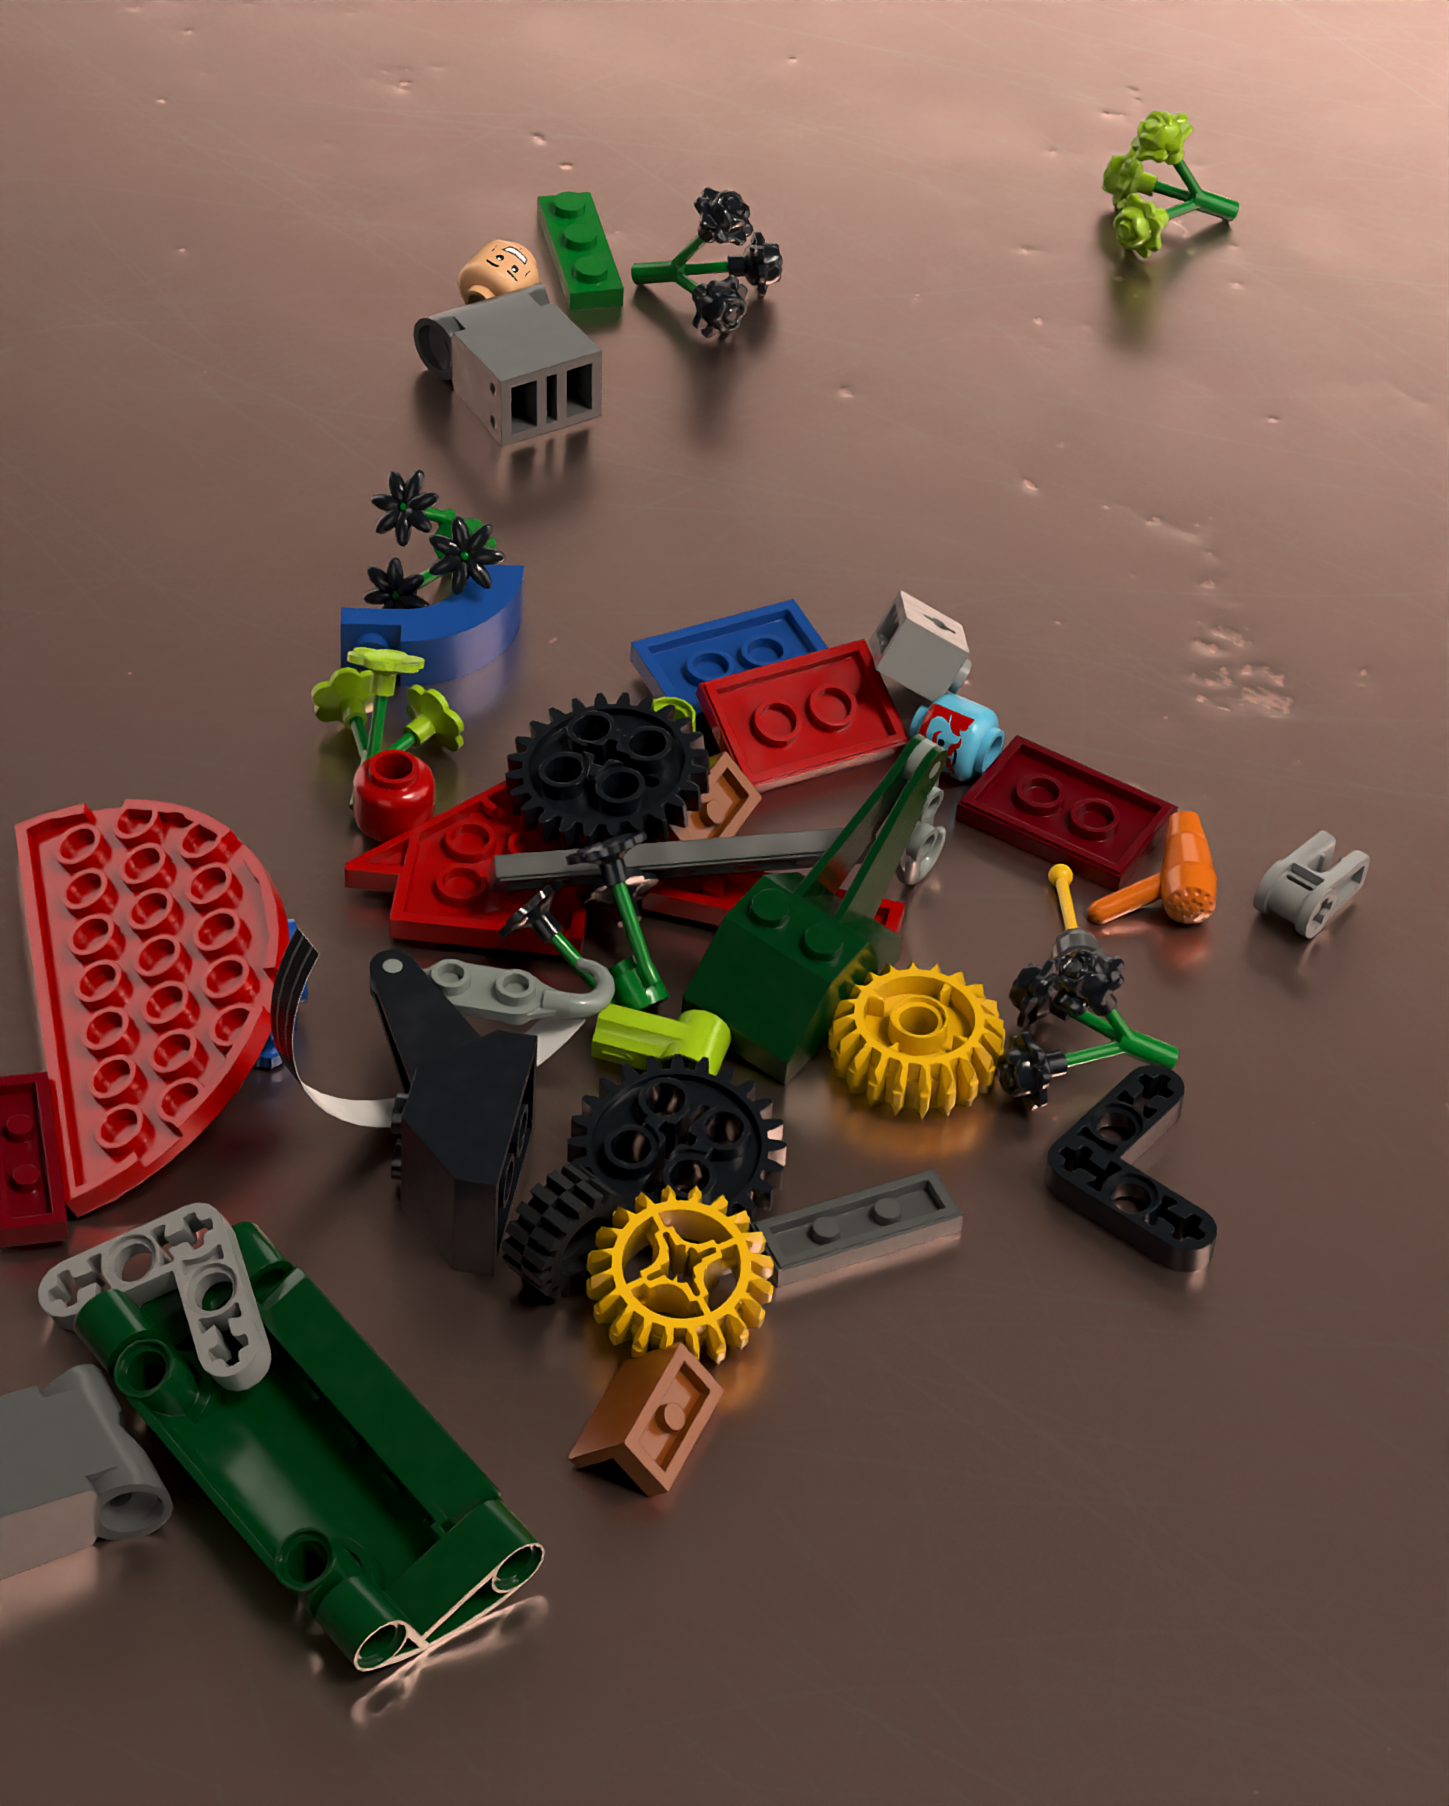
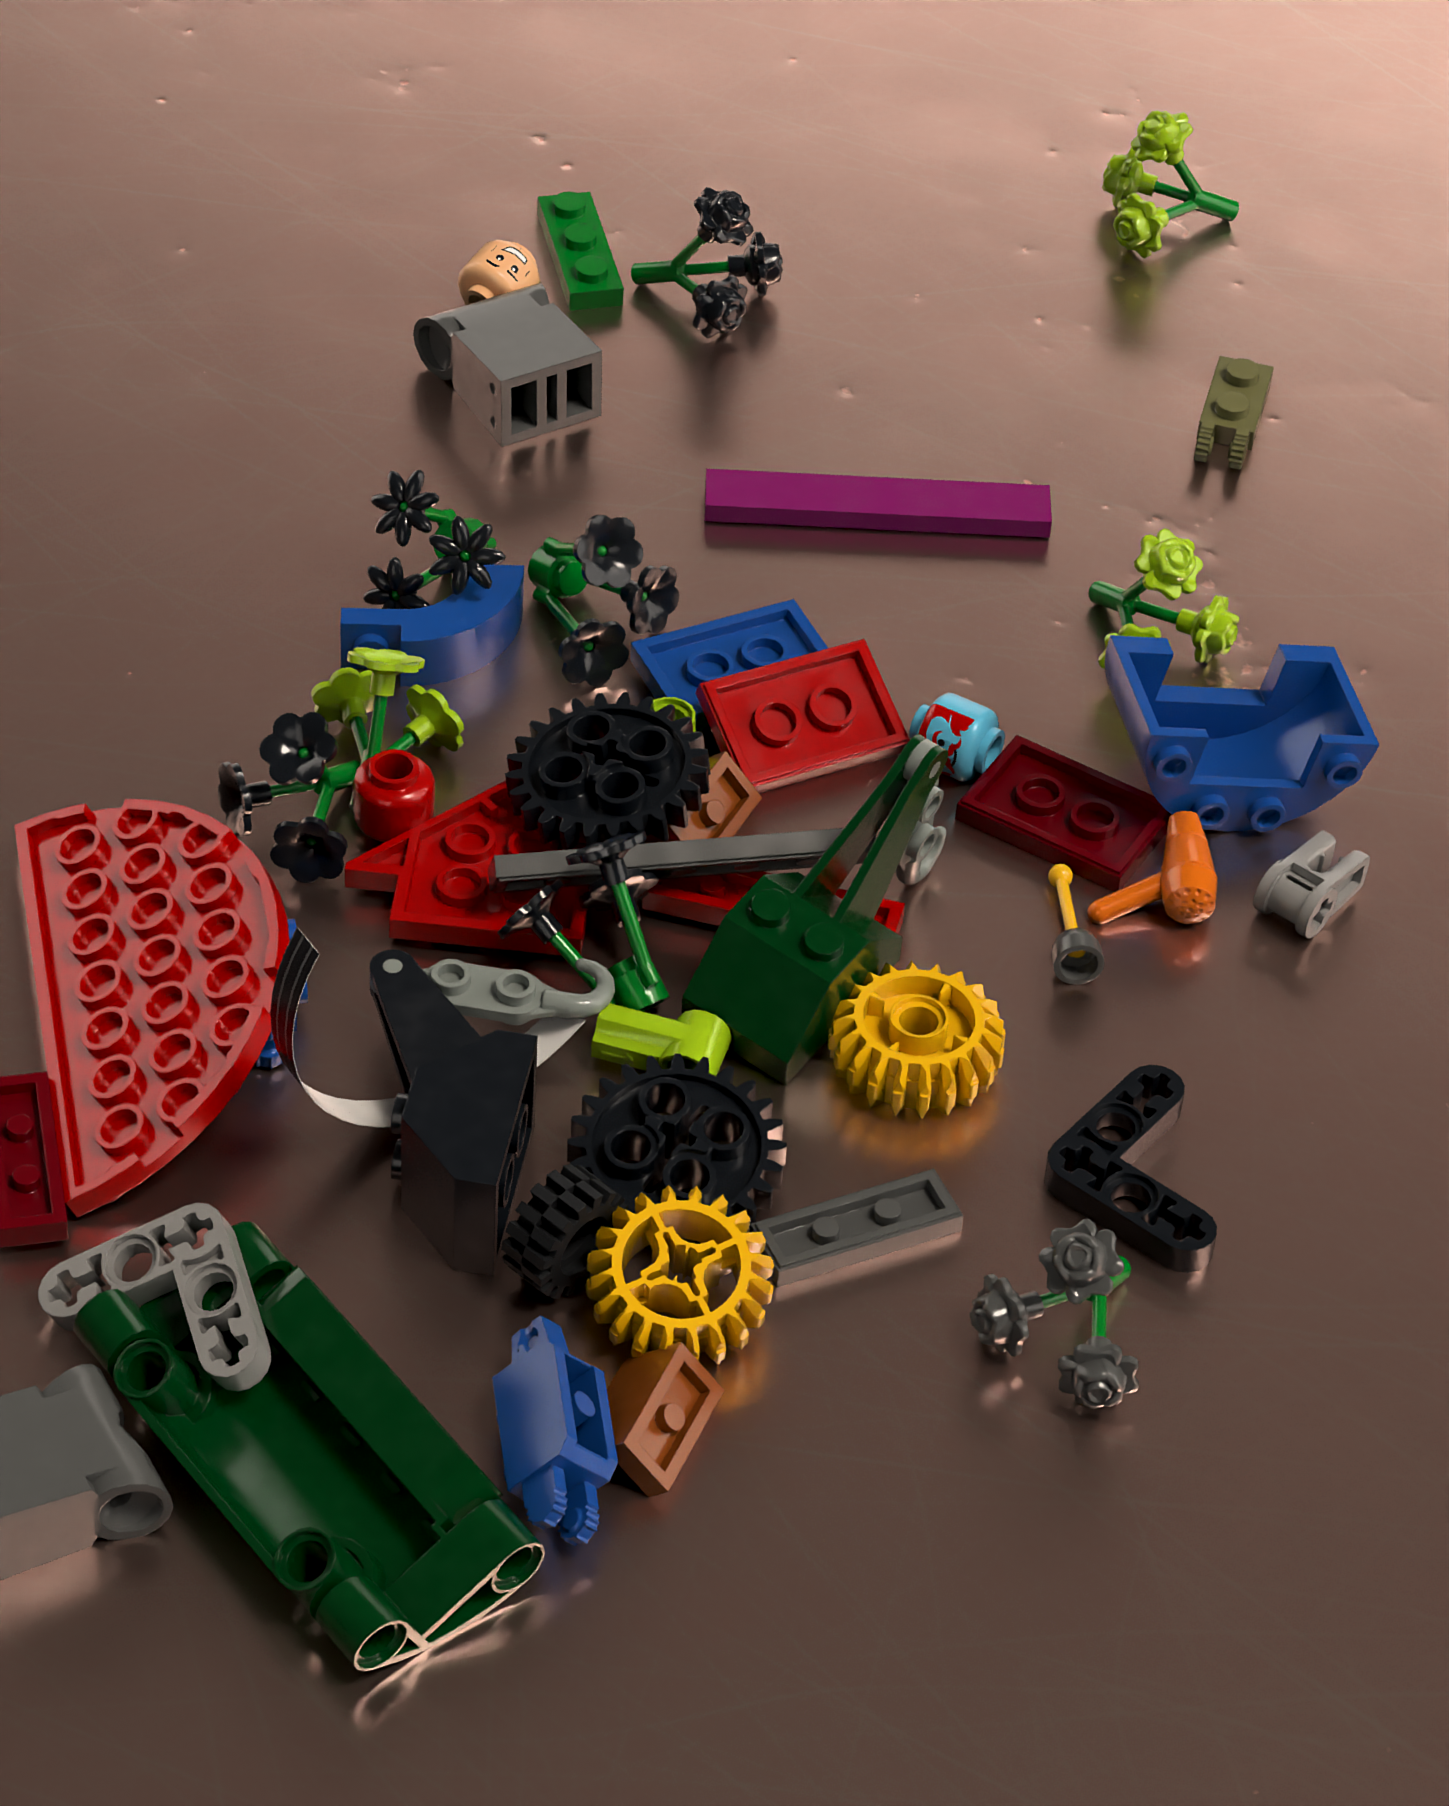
light grey brick [869,590,972,702] -> none
black plant [997,949,1179,1110] -> none
none -> black plant [218,712,360,883]
none -> blue hinge [492,1315,618,1546]
none -> black plant [528,515,679,687]
none -> magenta tile [704,468,1052,538]
none -> dark grey plant [970,1219,1139,1409]
none -> lime plant [1088,528,1239,669]
none -> blue cylinder [1105,635,1379,832]
none -> olive hinge [1194,356,1274,470]

